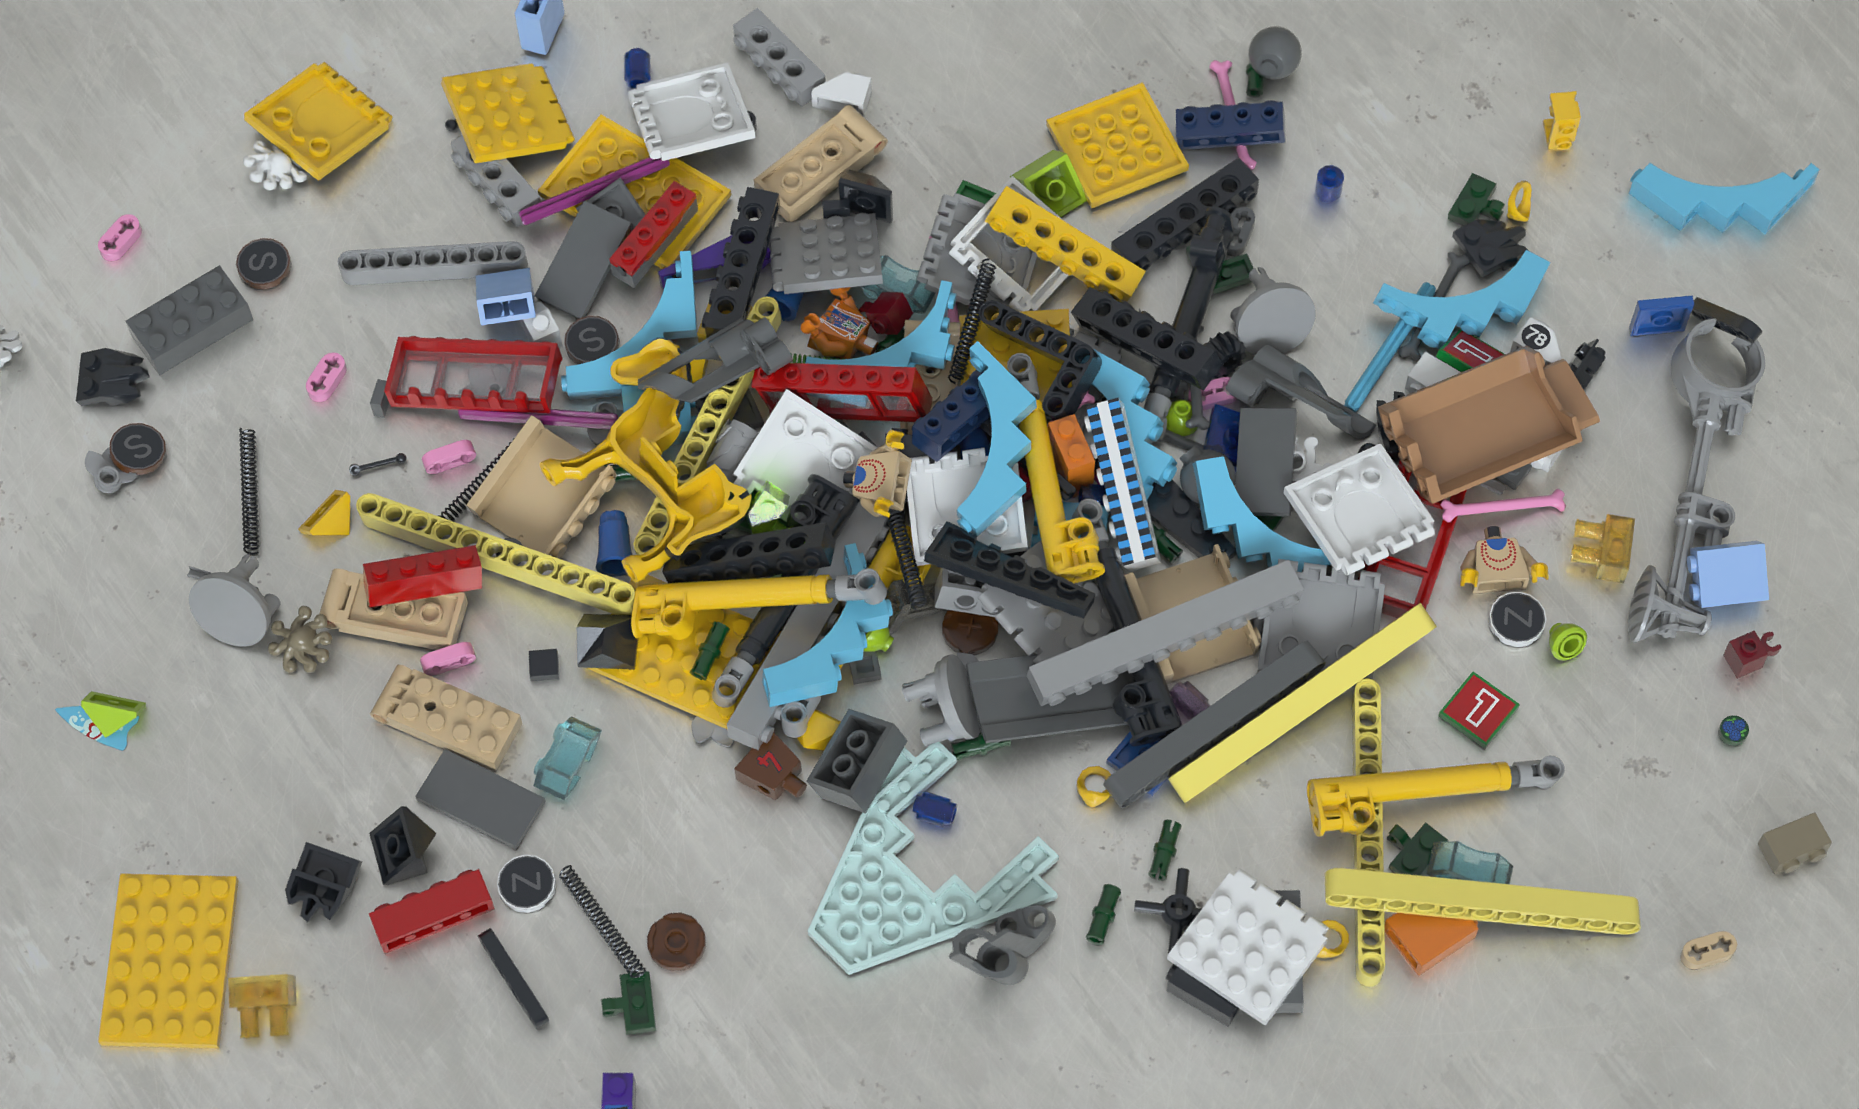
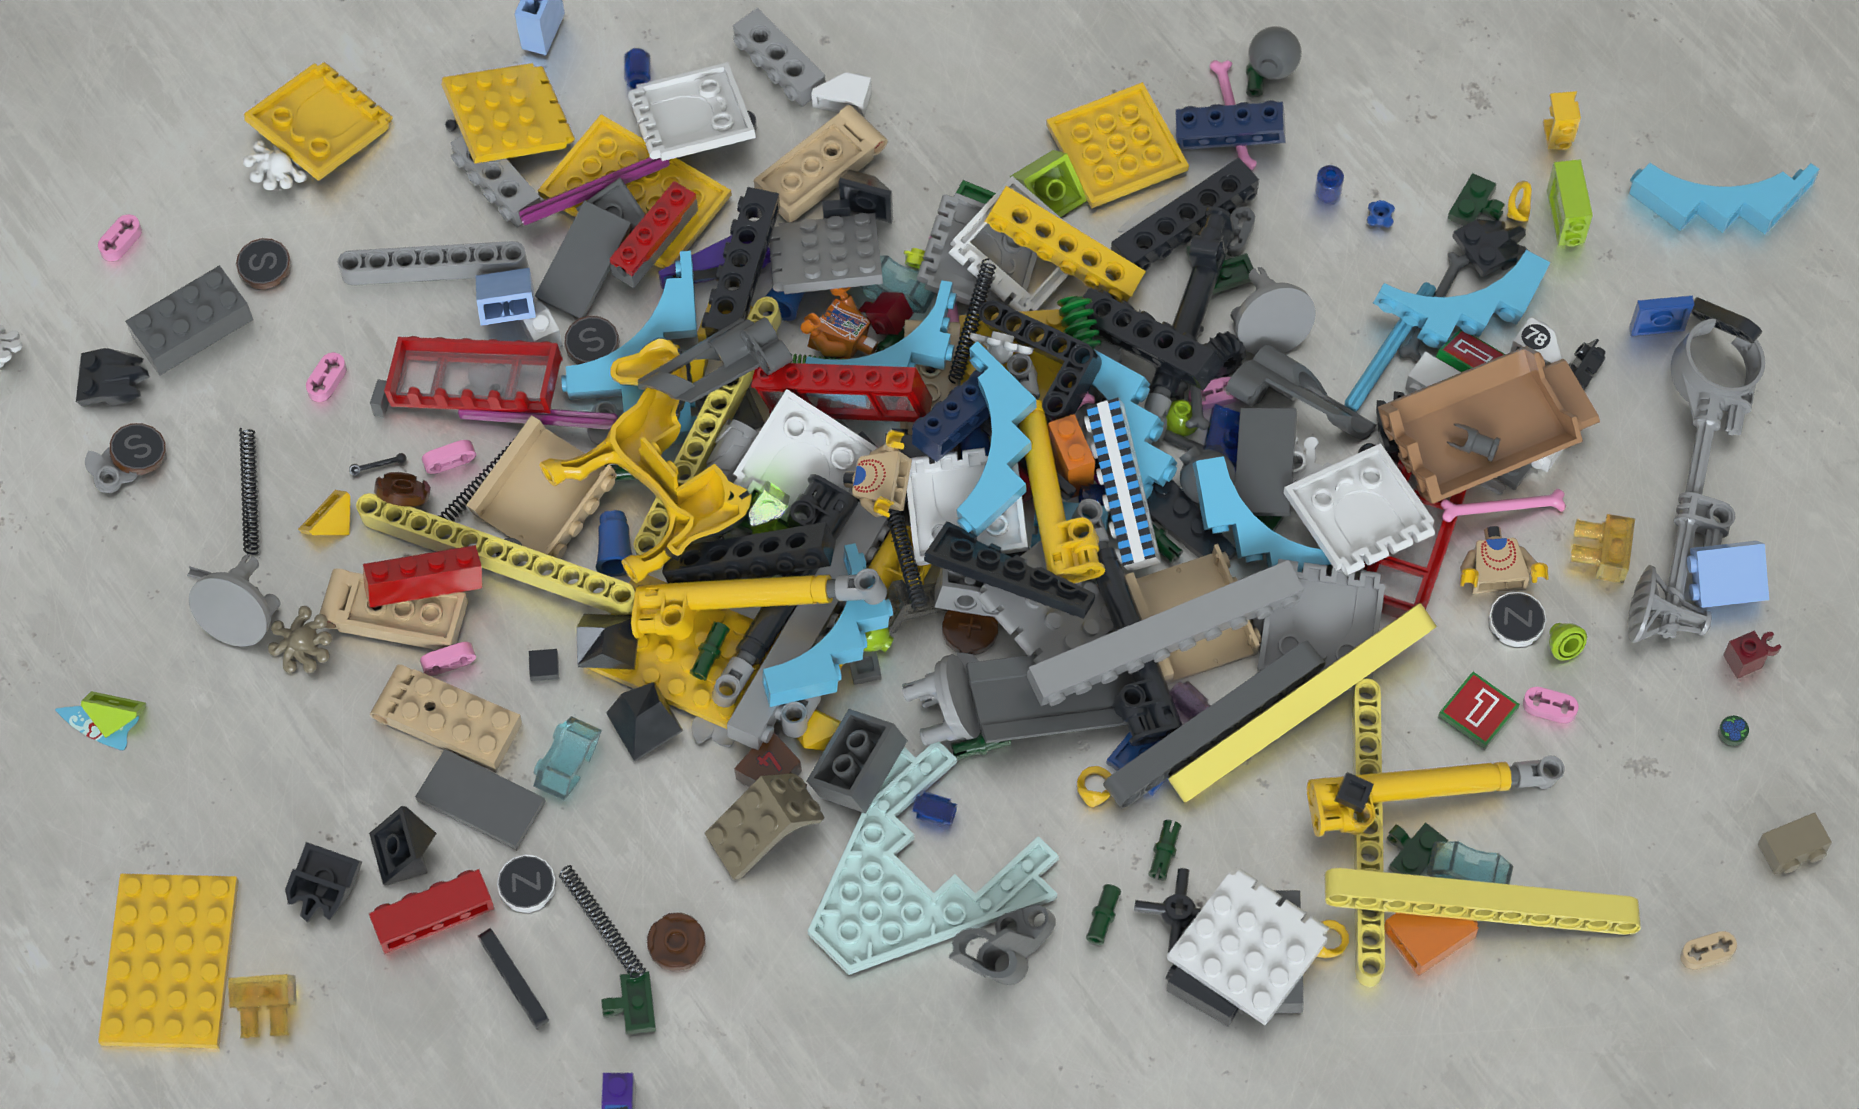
none -> reddish brown tile [374,472,431,507]
none -> black slope [606,682,683,762]
none -> dark tan bracket [704,774,824,880]
none -> neon yellow plate [904,248,925,269]
none -> white animal [970,331,1034,364]
none -> green piece [1057,296,1101,349]
none -> black tile [1334,772,1374,813]
none -> blue plate [1367,200,1395,227]
none -> dark grey piece [1447,423,1501,462]
none -> bright pink beam [1523,686,1579,724]
none -> lime window [1547,159,1593,246]

